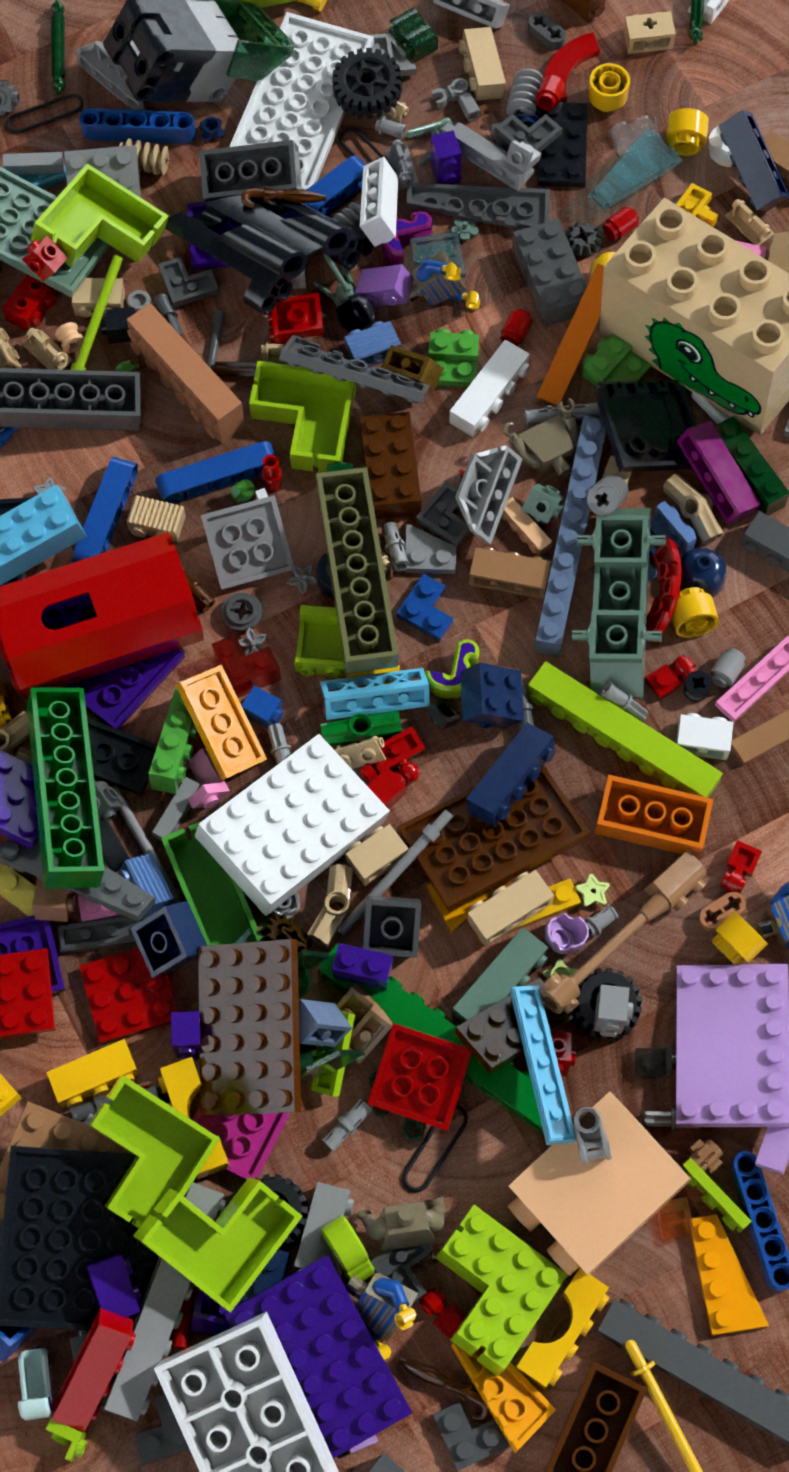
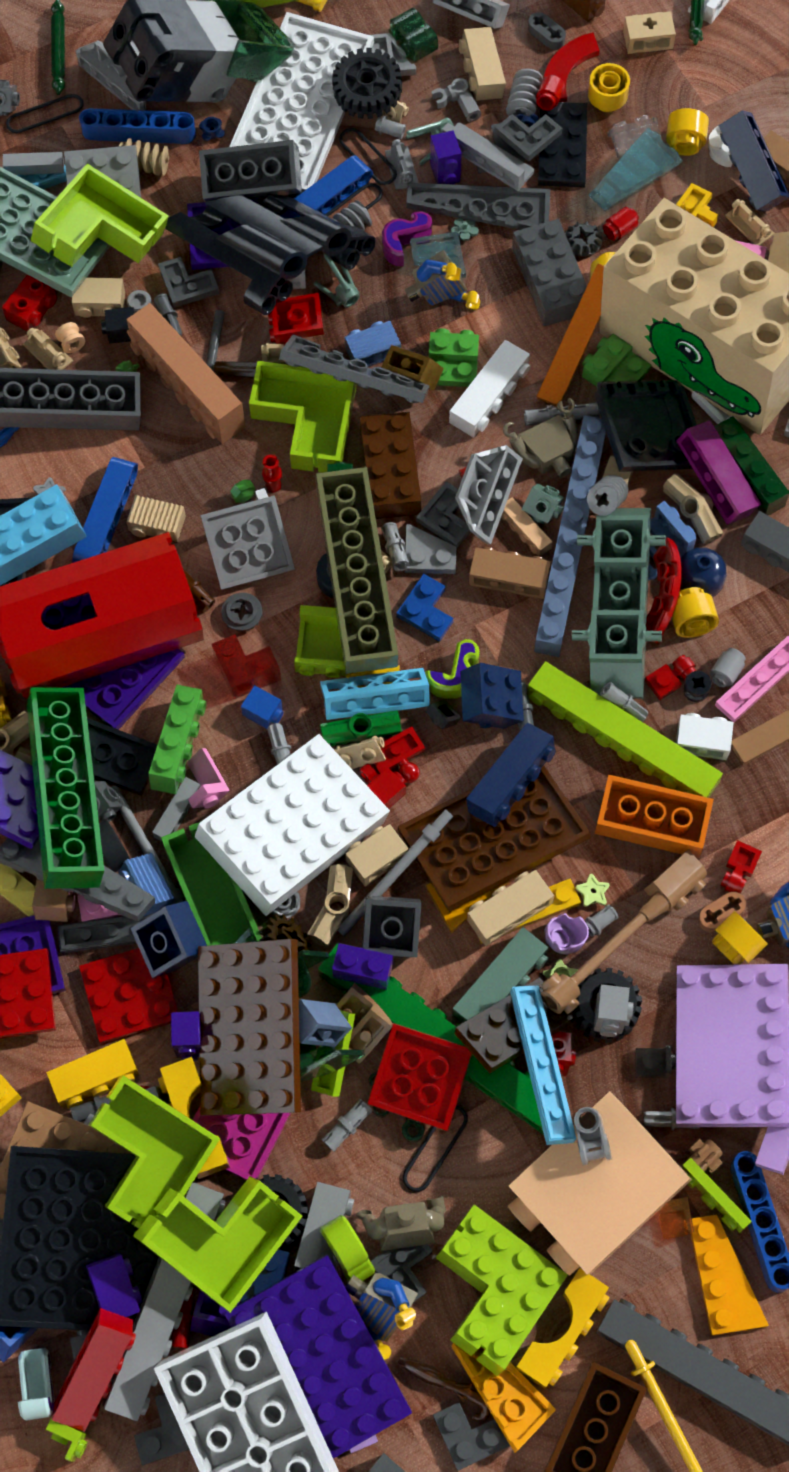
red brick [22,236,68,281] -> none
lime bar [70,255,123,370] -> none
blue beam [155,441,276,504] -> none
light orange plate [176,665,267,781] -> none
light grey plant [237,627,267,658] -> none
reddish brown piece [241,185,327,209] -> none
light grey plant [287,565,318,594] -> none
black hair [336,294,375,332] -> none
medium lavender brick [355,264,414,308] -> none
white brick [360,157,398,247] -> none
red plate [418,1287,467,1344] -> none
red brick [500,309,533,346] -> none
light grey bracket [505,140,542,173] -> none

